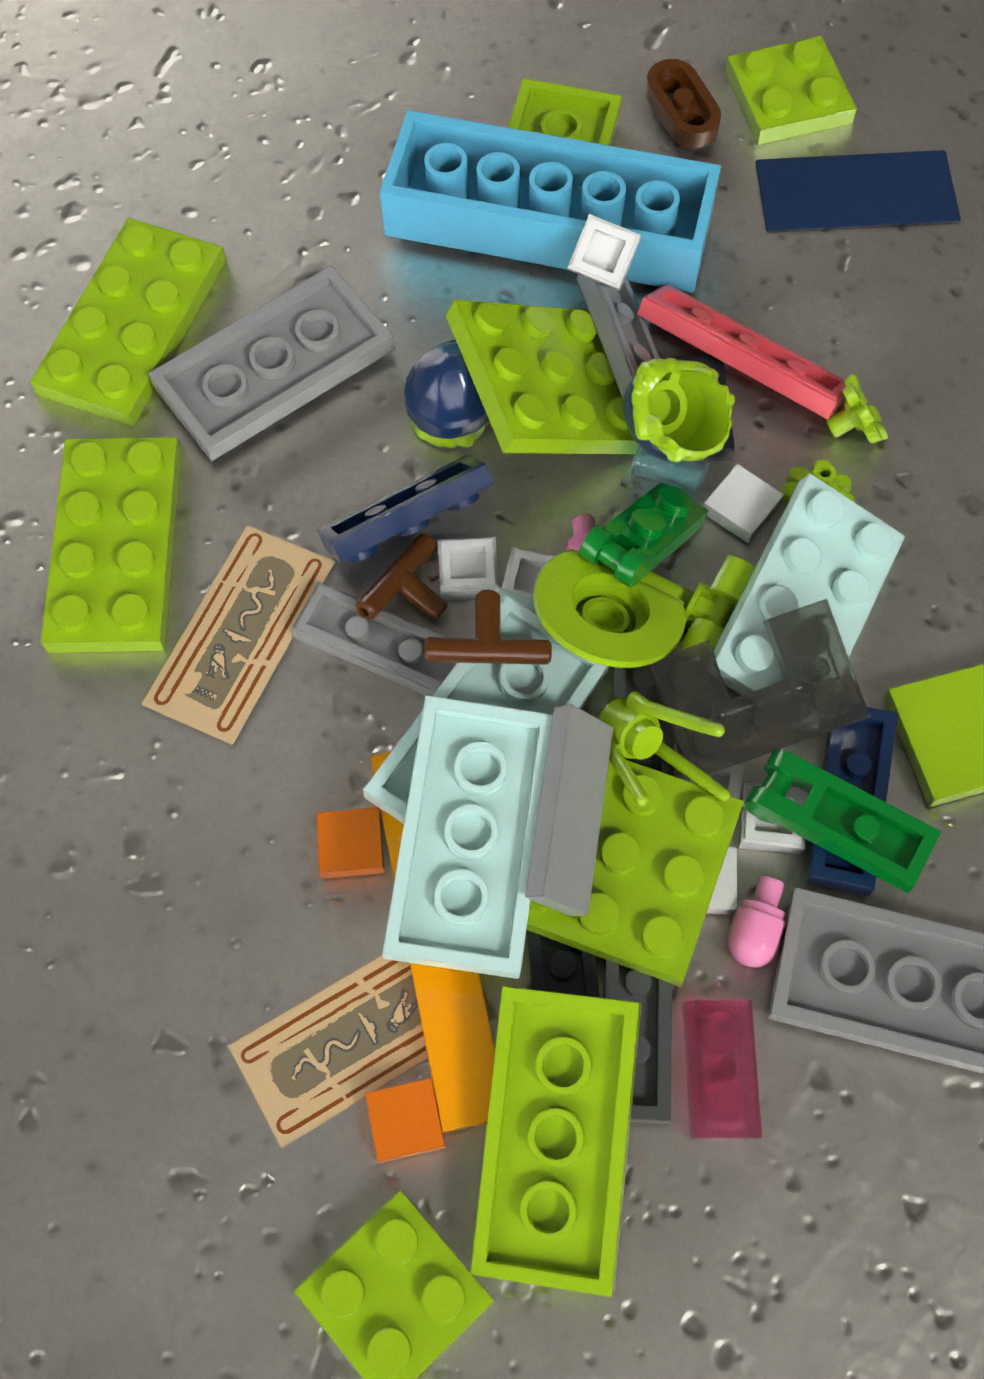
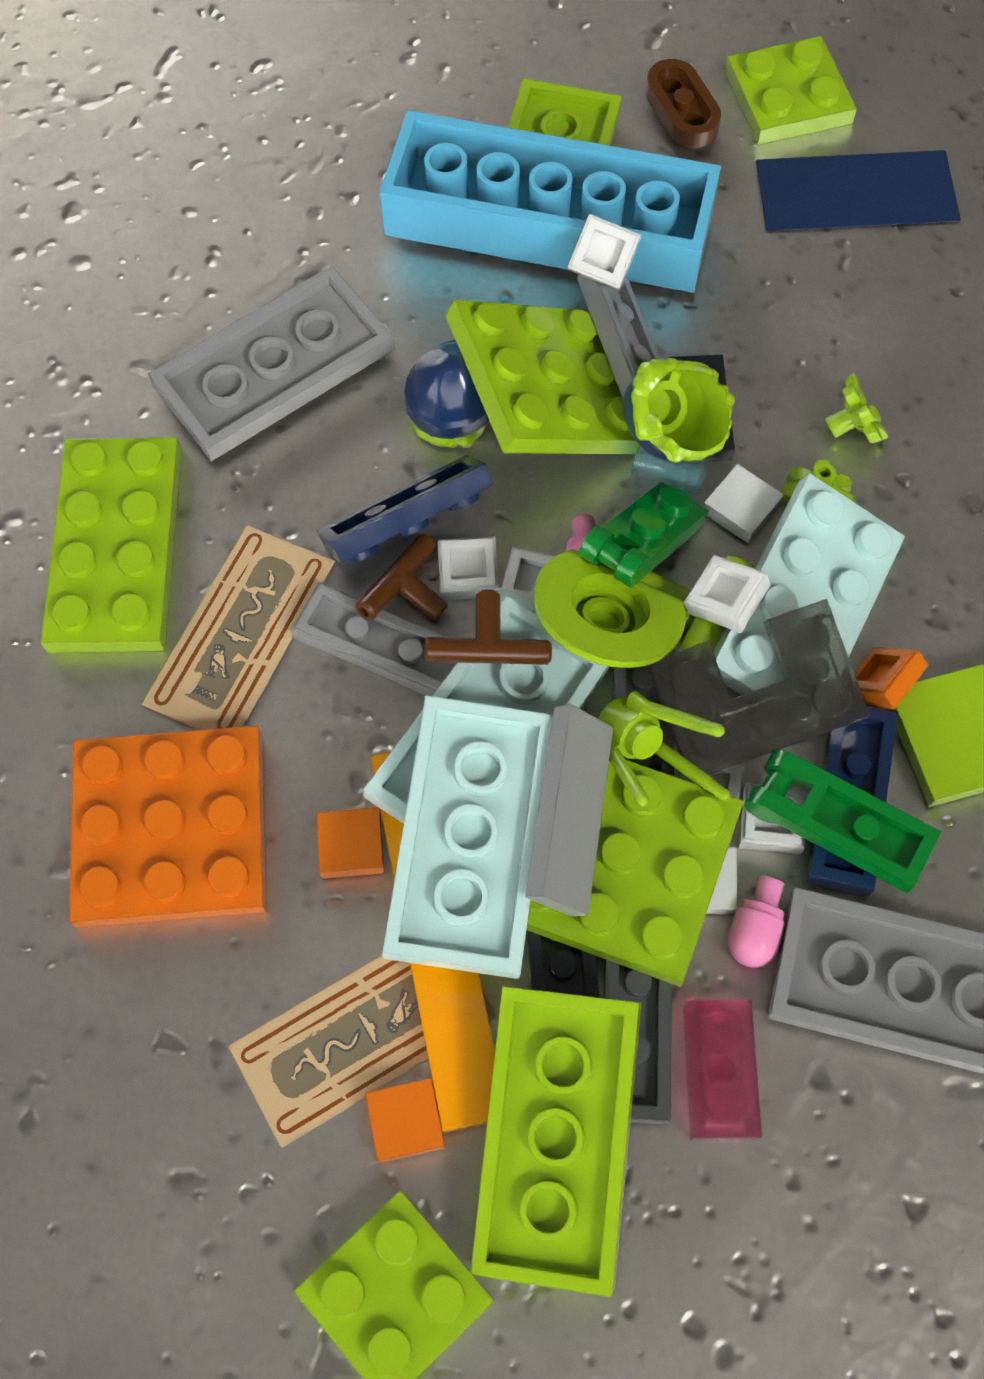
lime plate [30,217,227,427] -> none
coral tile [637,284,846,419] -> none
none -> orange plate [69,726,267,928]
none -> white tile [684,555,771,633]
none -> orange tile [841,647,929,709]

